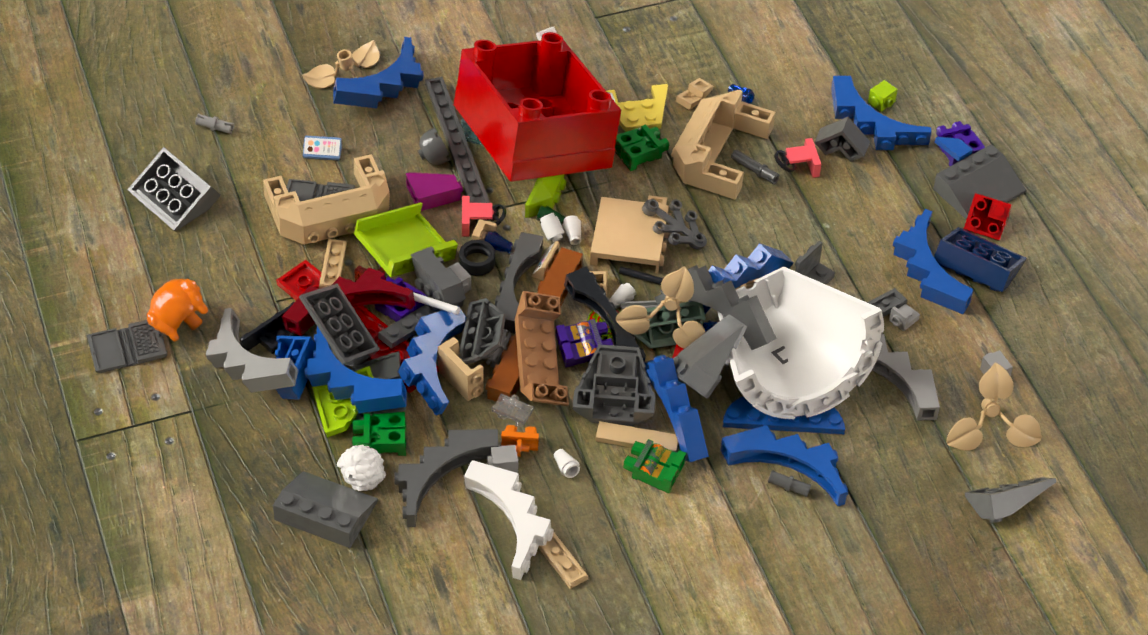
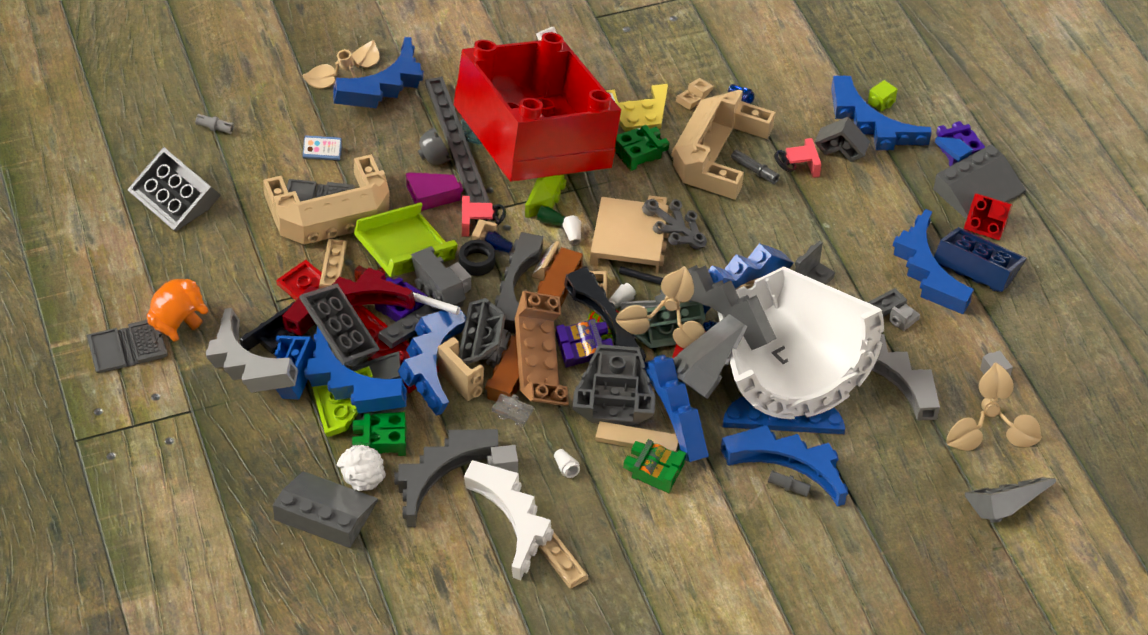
orange hips [501,425,539,457] -> none
white brick [540,213,565,242] -> none

